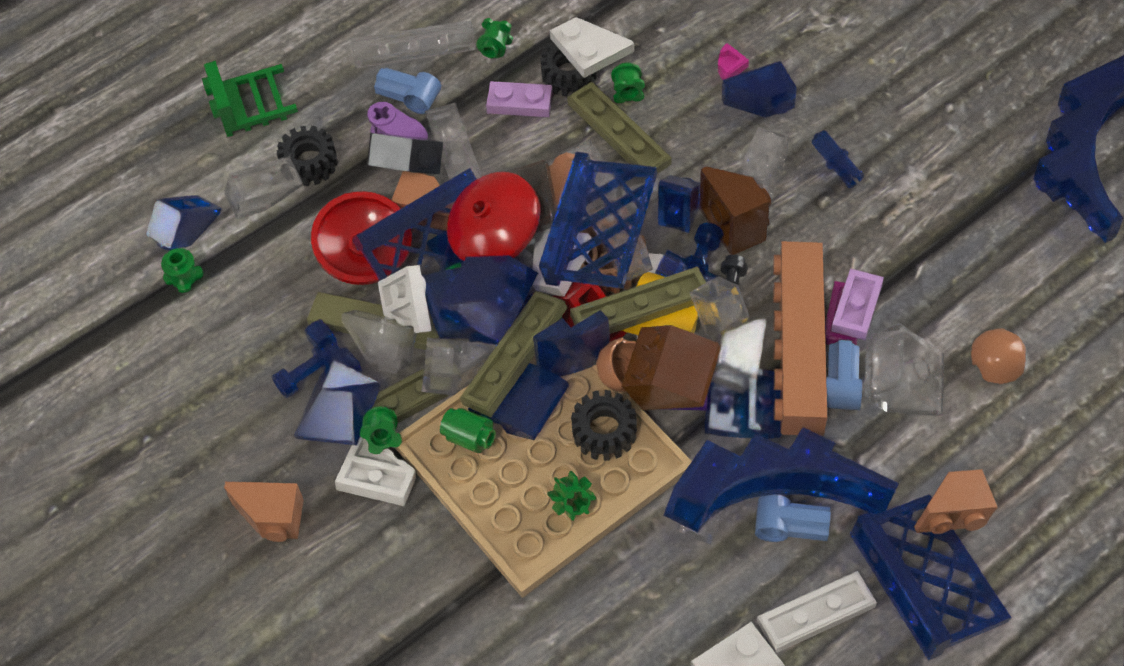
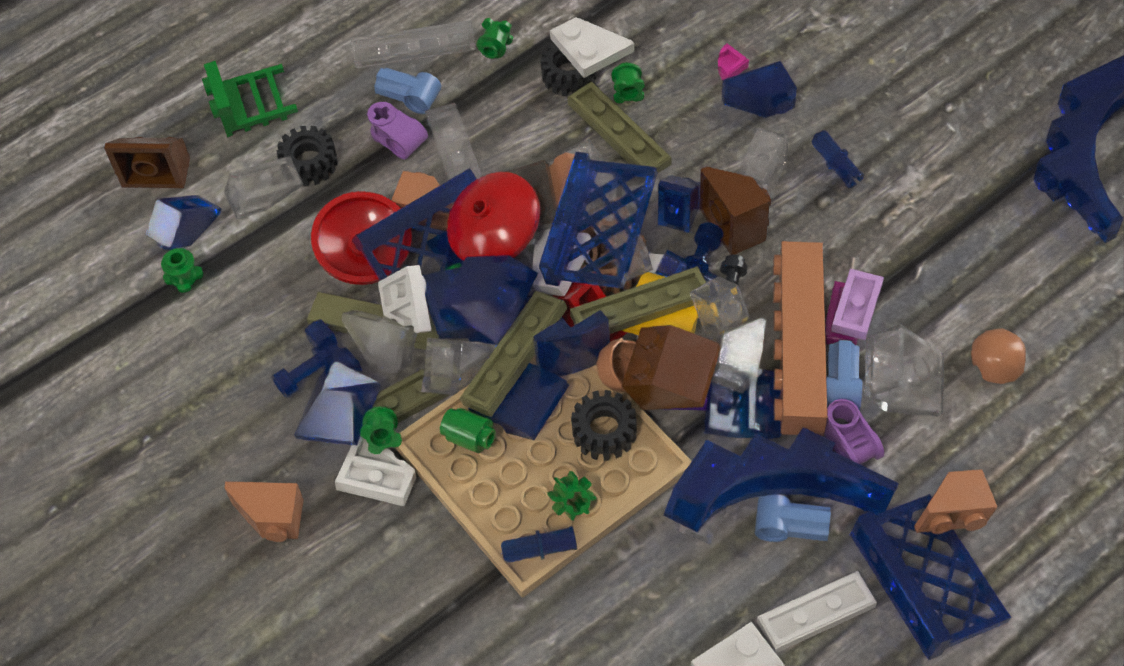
slope [367,132,443,175] -> none
lavender plate [486,81,553,117] -> none
none -> reddish brown slope [104,137,190,188]
none -> clear blue axle [501,526,577,563]
none -> medium lavender piece [824,399,884,473]

